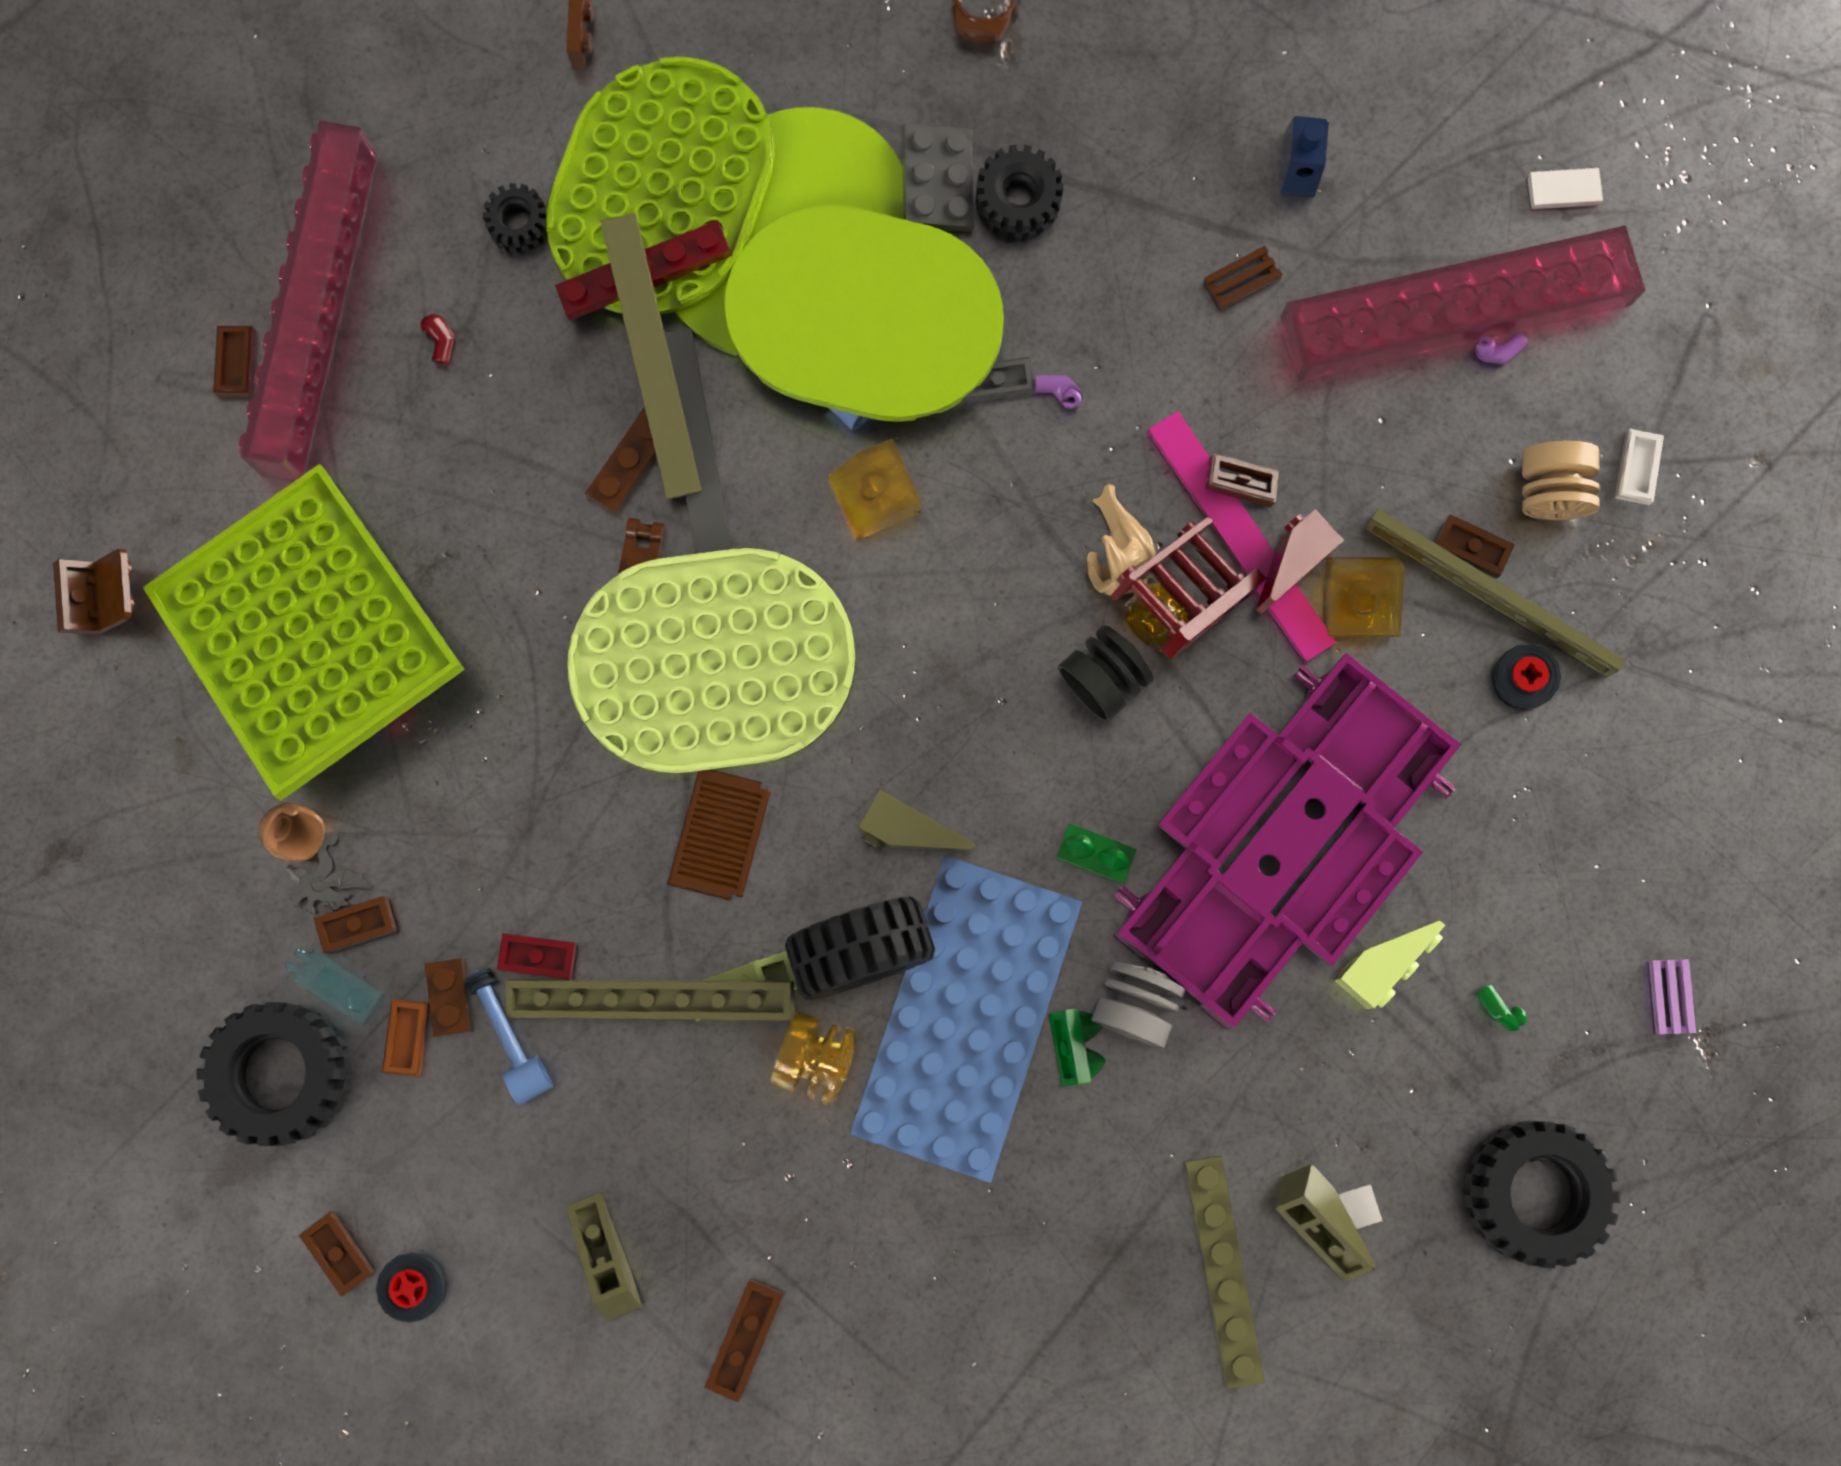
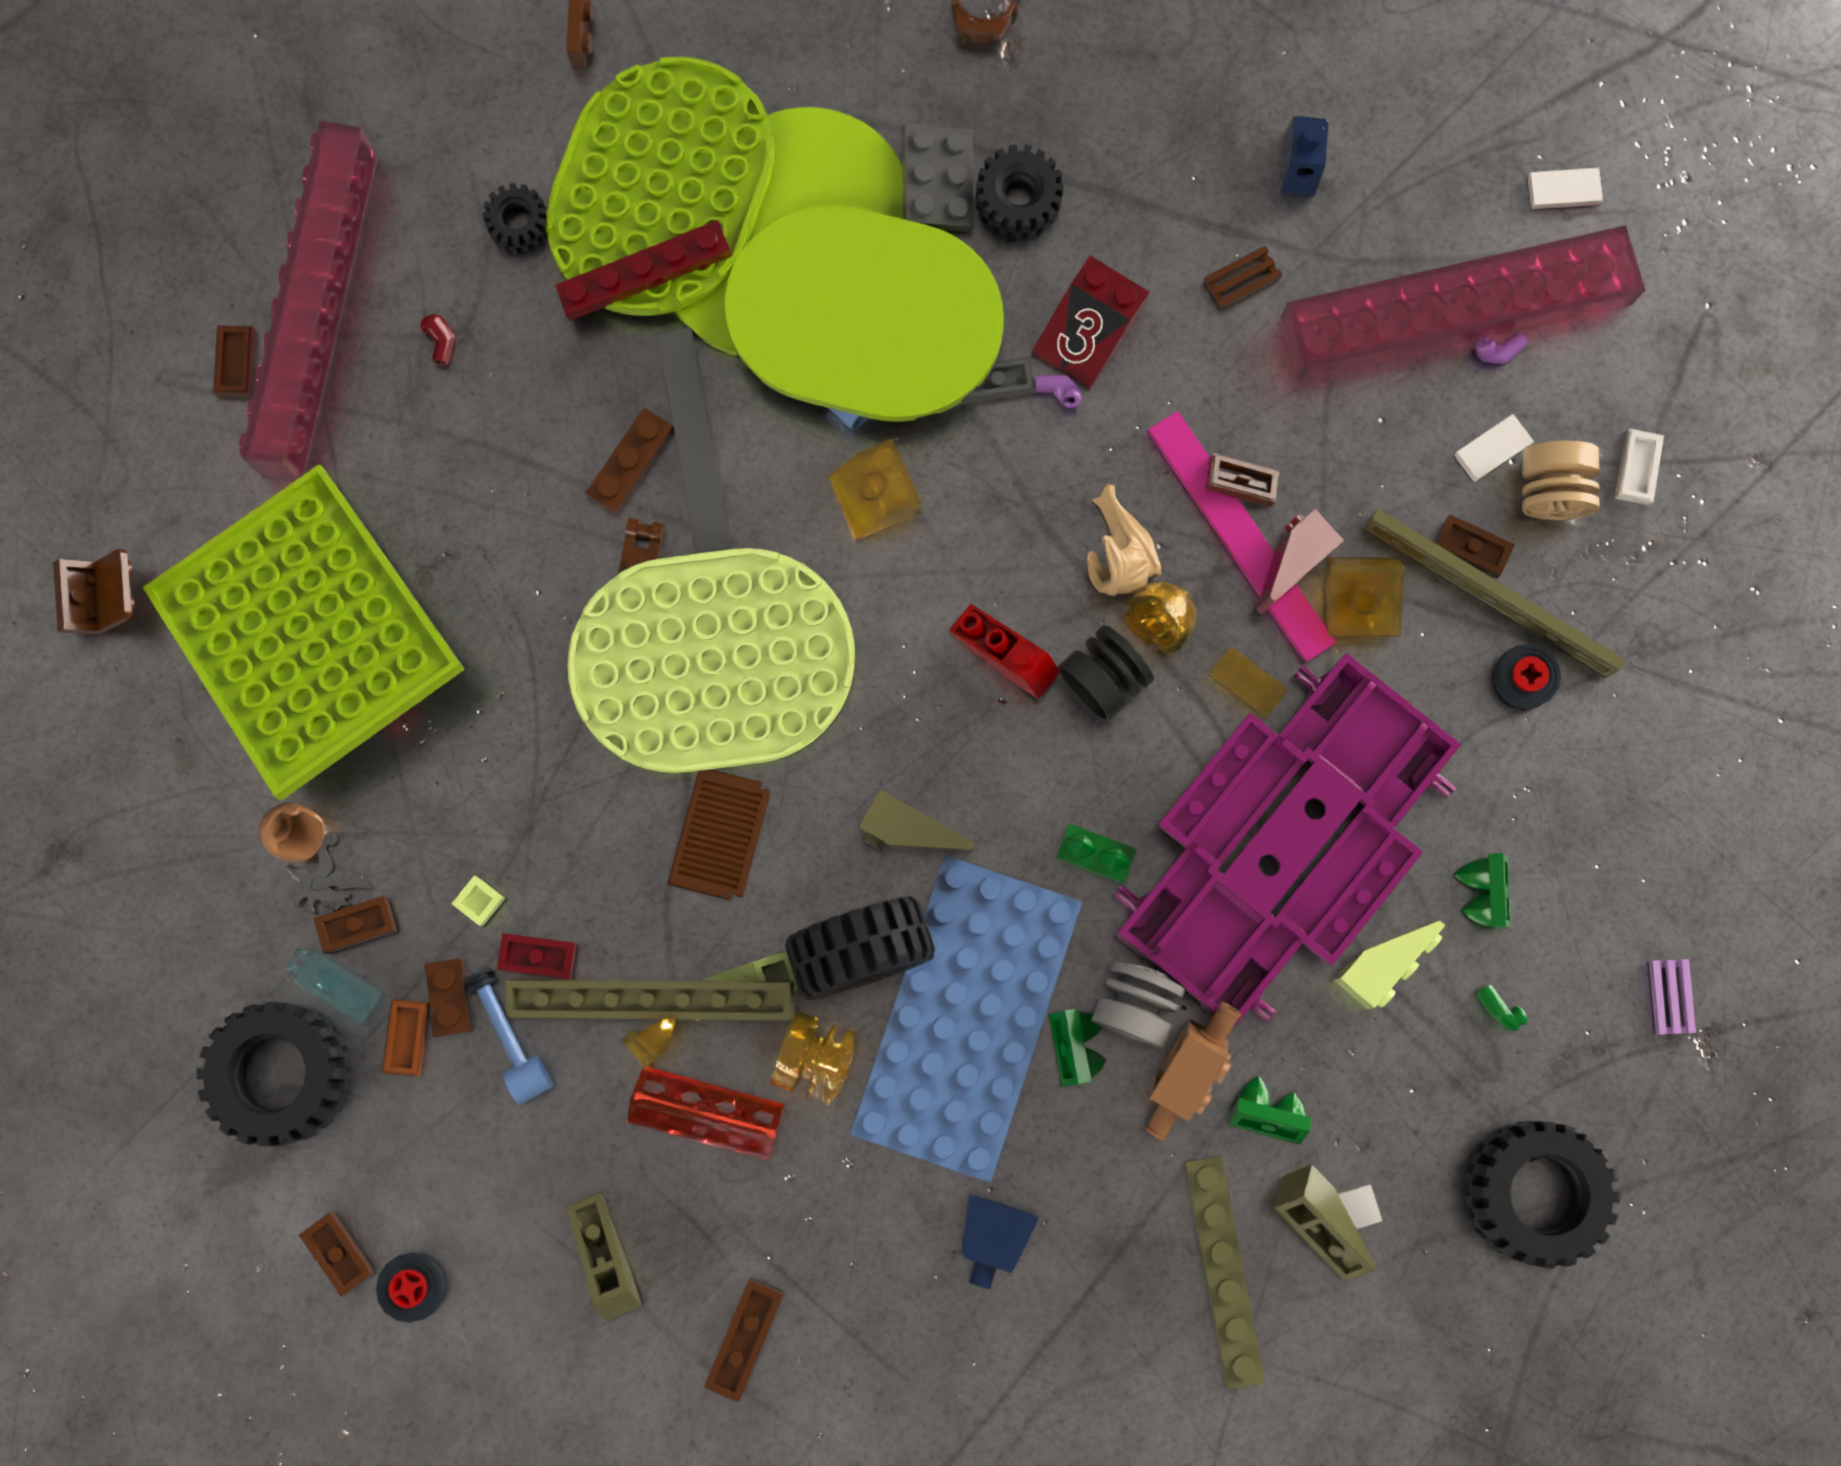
olive tile [600,213,703,500] -> none
dark red fence [1111,516,1267,660] -> none
none -> yellowish green plate [452,875,505,927]
none -> clear yellow tile [621,1016,676,1068]
none -> clear red fence [627,1066,785,1161]
none -> red slope [949,603,1060,700]
none -> dark blue torso [961,1194,1038,1289]
none -> dark red slope [1031,255,1149,390]
none -> medium nougat brick [1145,1002,1241,1140]
none -> clear yellow tile [1208,646,1288,719]
none -> green tile [1229,1076,1312,1145]
none -> white tile [1454,414,1534,483]
none -> green tile [1454,853,1511,929]

